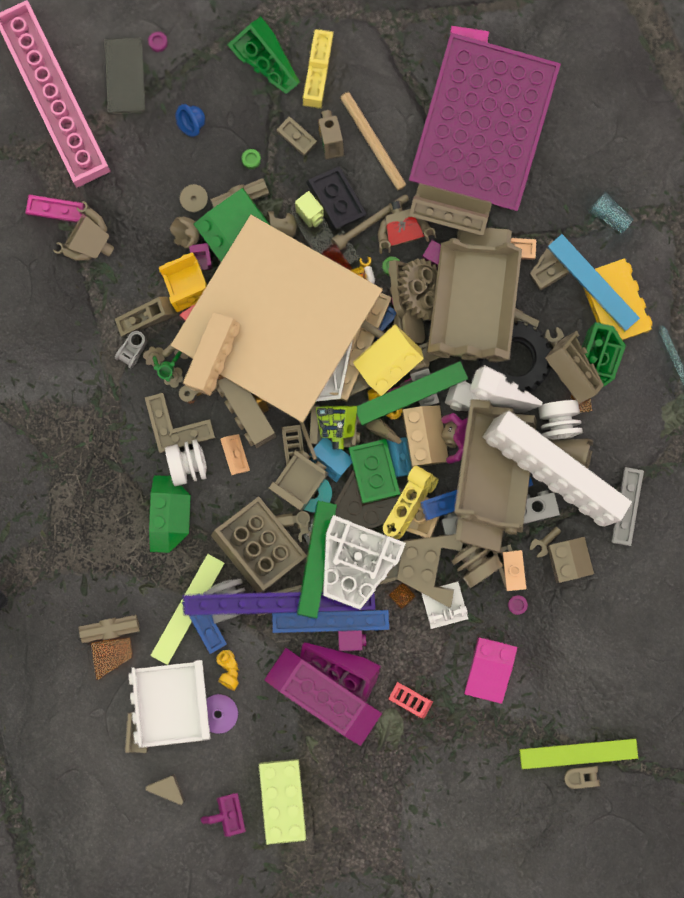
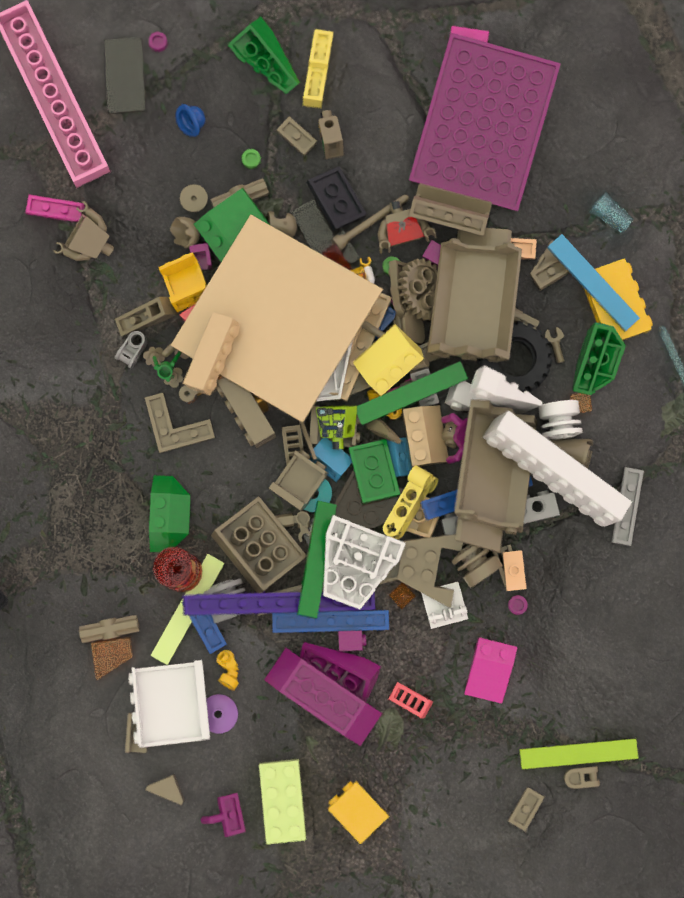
white wheel [165,439,207,486] -> none
light nougat plate [220,434,250,475] -> none
yellowish green brick [295,191,324,228] -> none
tan axle [341,92,406,190] -> none
dark tan bar [529,526,561,558] -> none
dark tan wedge [545,331,604,404] -> none
dark tan slope [547,537,594,583] -> none
none -> clear red wheel [153,547,203,592]
none -> yellow panel [328,781,389,844]
none -> dark tan plate [508,787,545,831]

